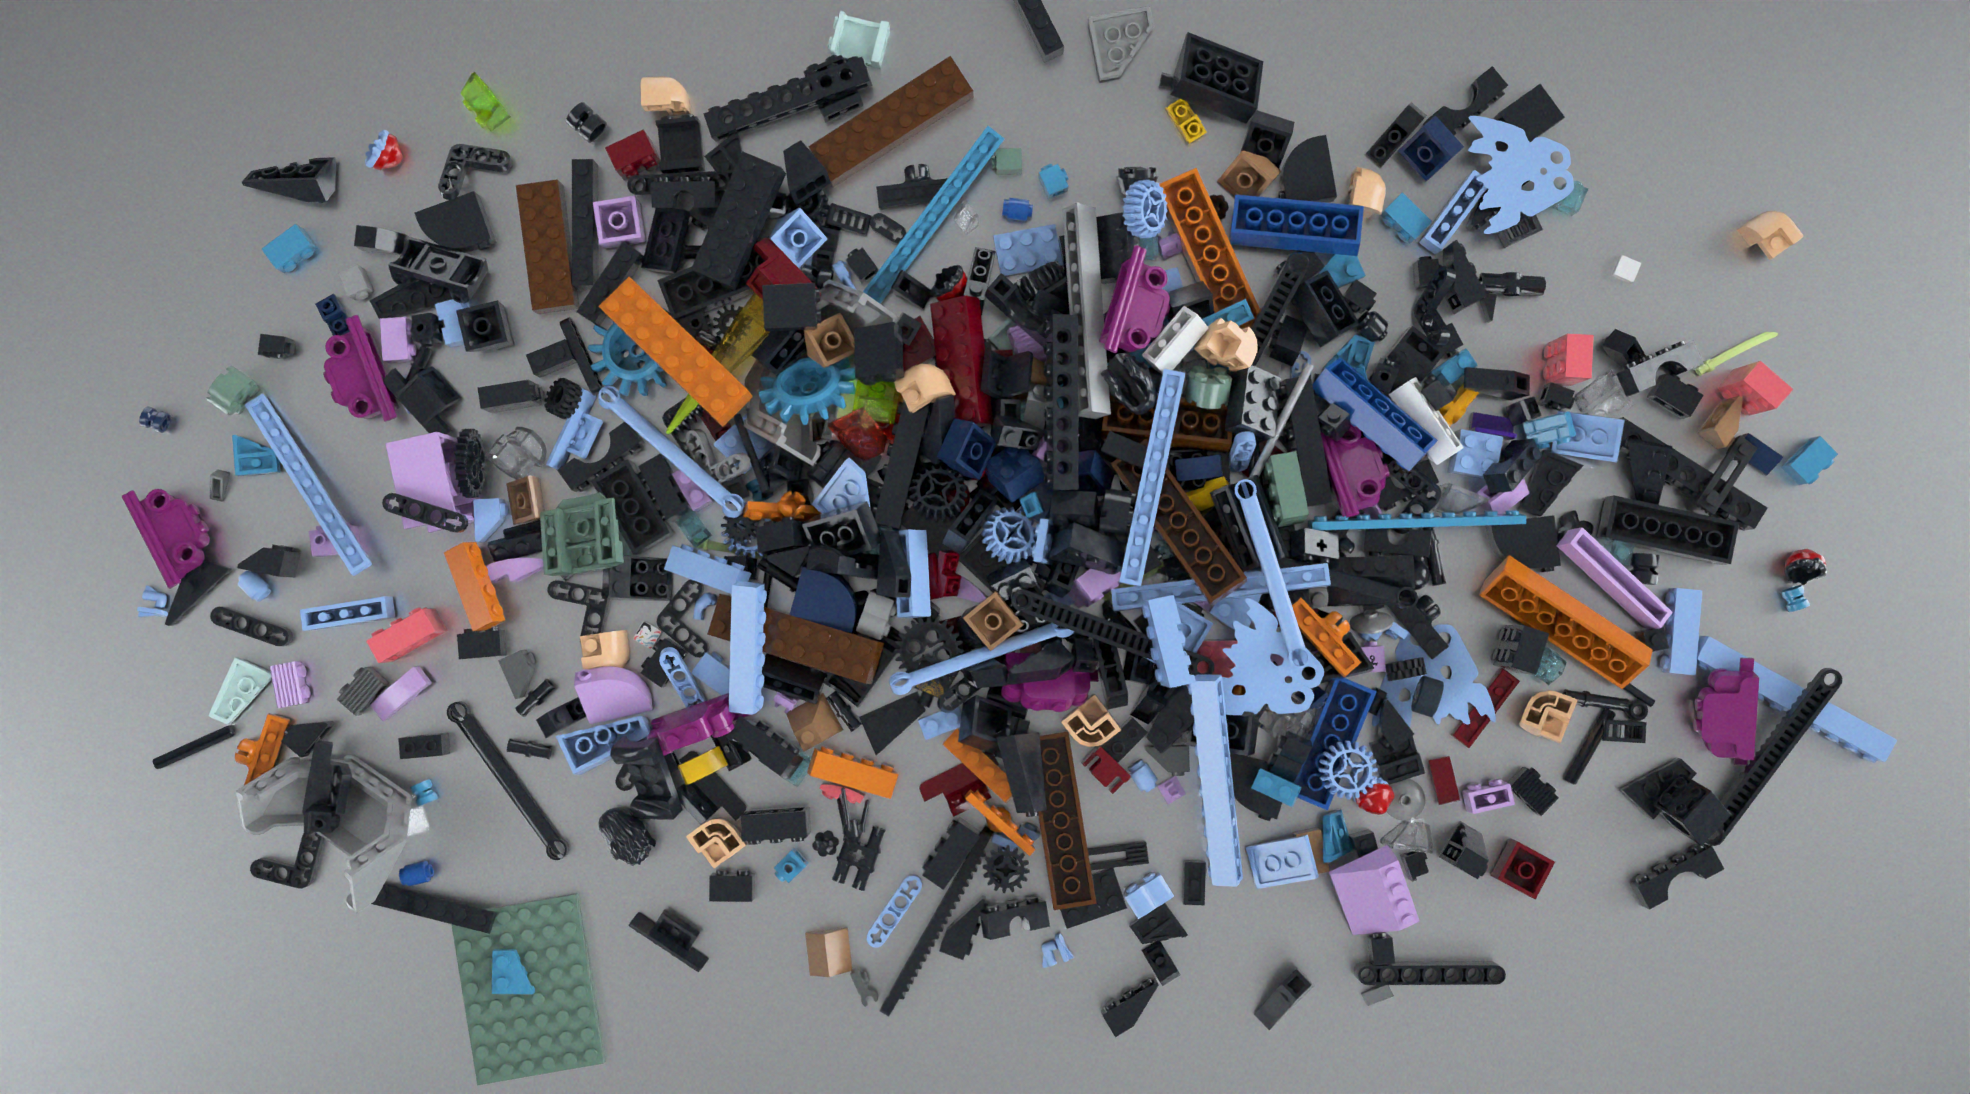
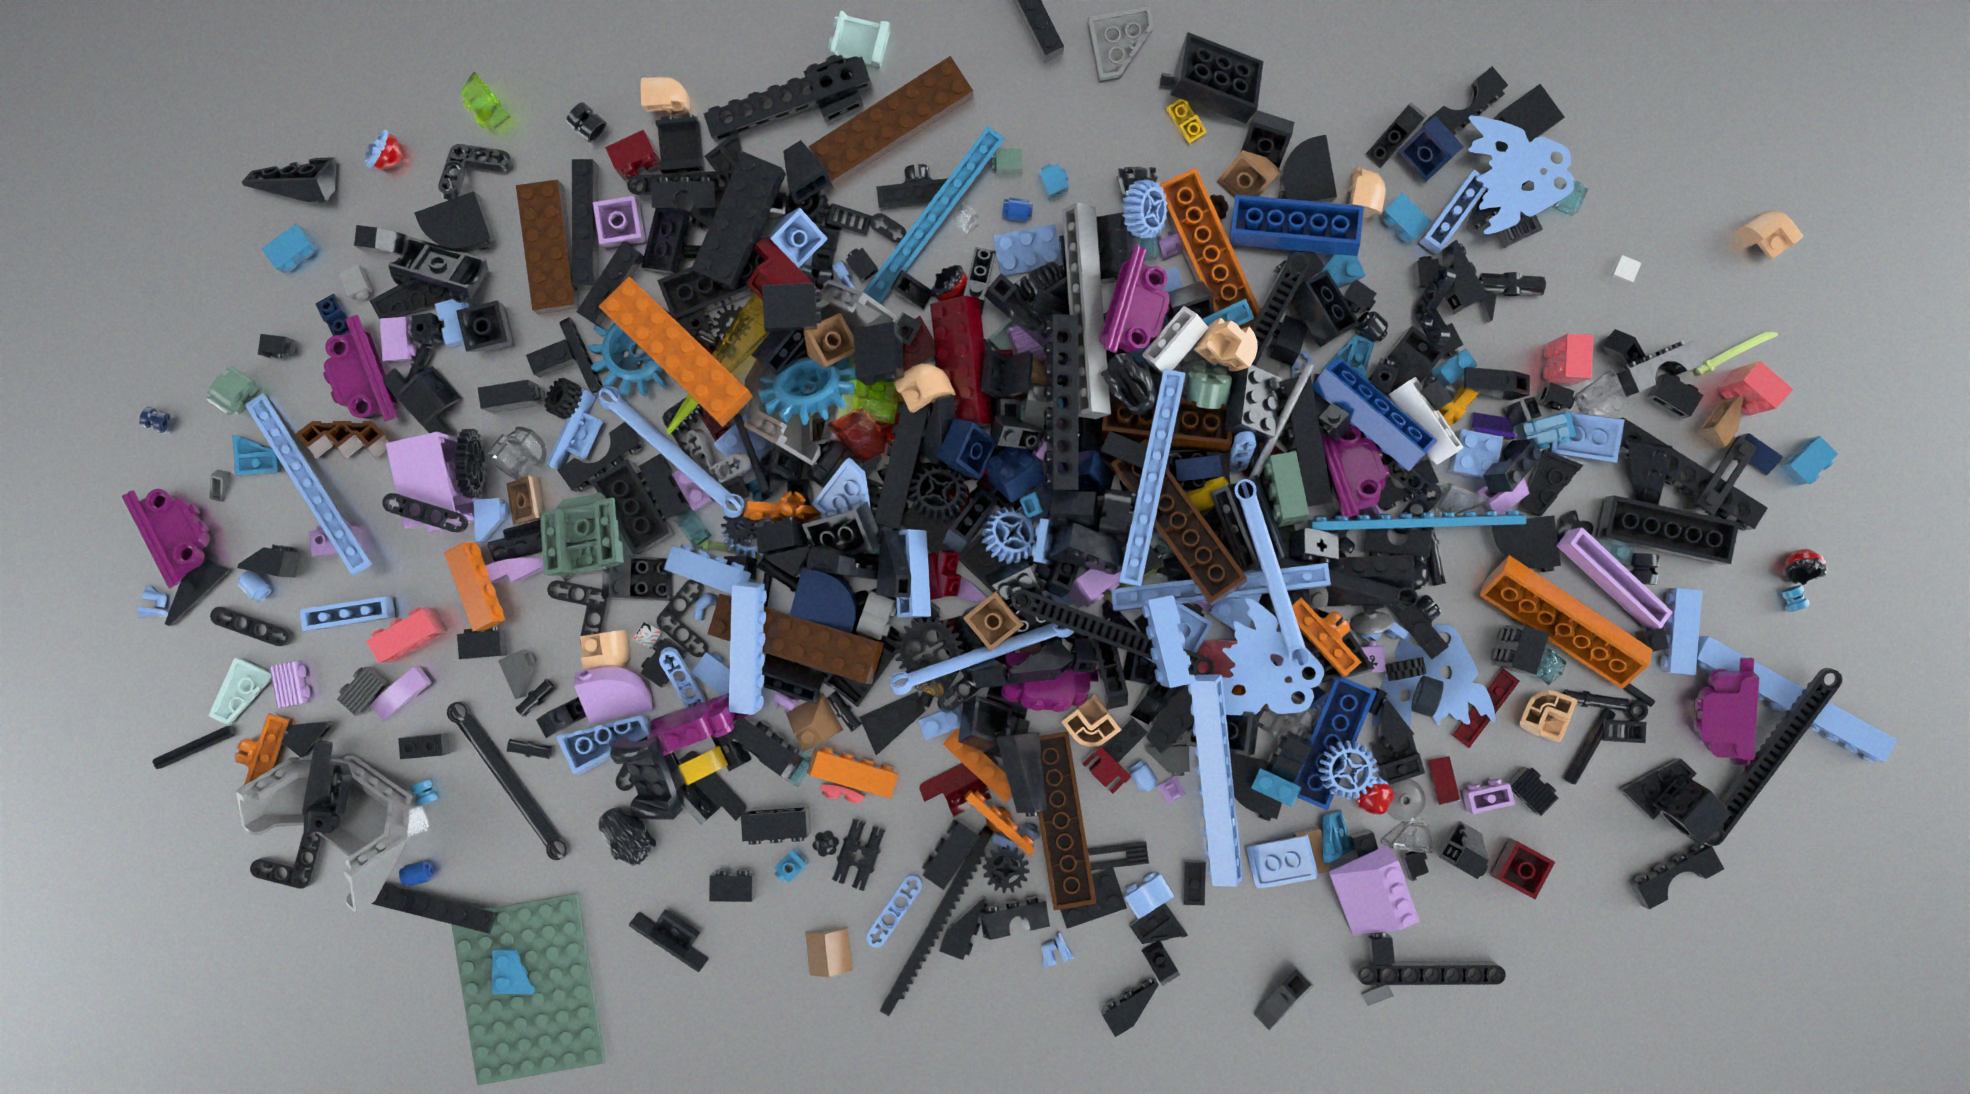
light nougat brick [686,818,747,868] -> none
black plant [837,787,870,839] -> none
dark grey plate [850,967,878,1007] -> none
none -> reddish brown brick [295,421,390,459]

